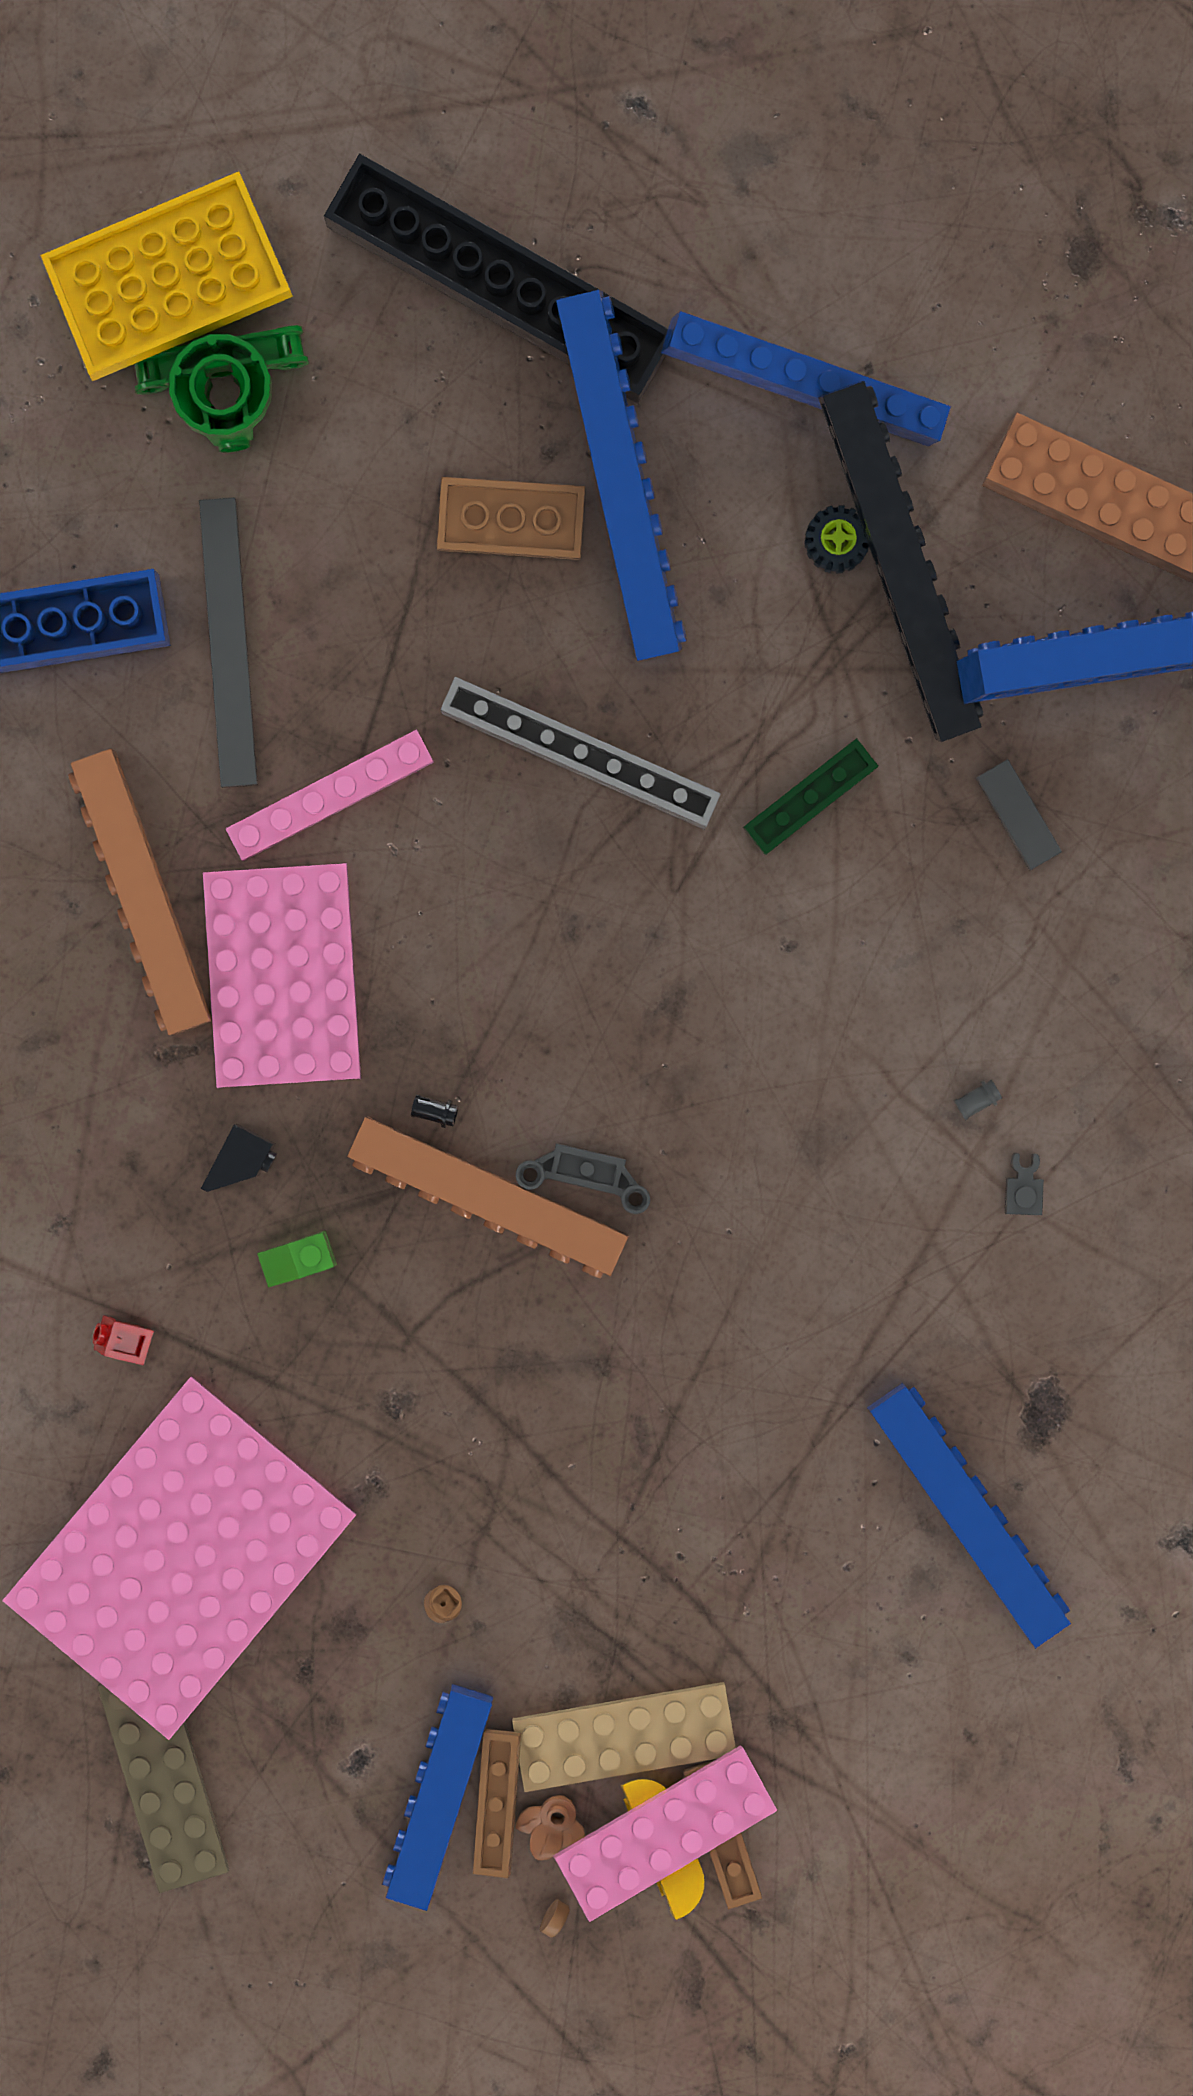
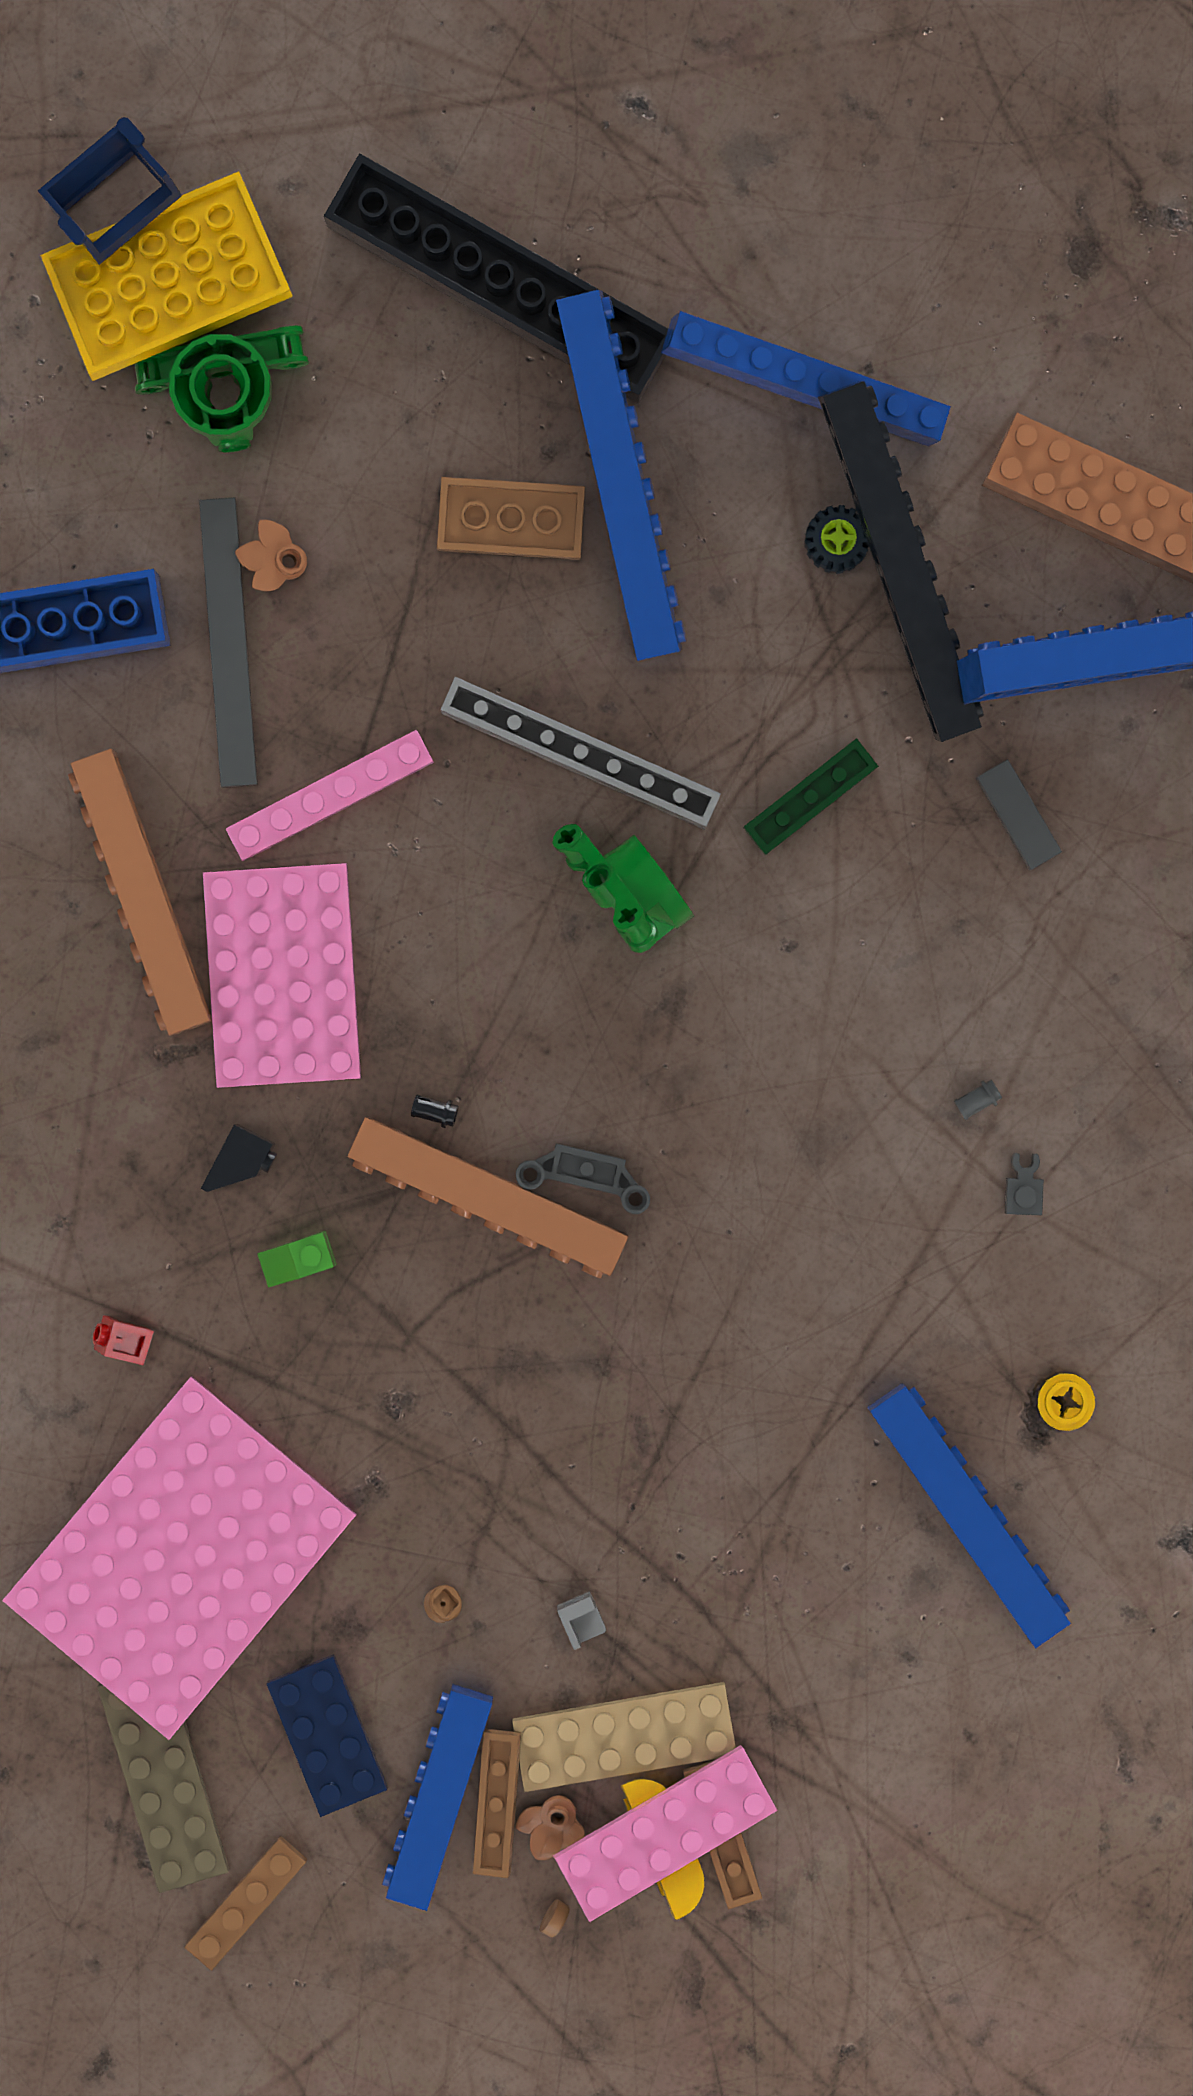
none -> dark blue piece [38,117,182,265]
none -> medium nougat plate [184,1836,307,1971]
none -> nougat plate [235,520,307,592]
none -> dark blue plate [266,1654,388,1817]
none -> green piece [552,824,694,953]
none -> light grey panel [557,1591,606,1650]
none -> yellow gear [1037,1373,1095,1431]

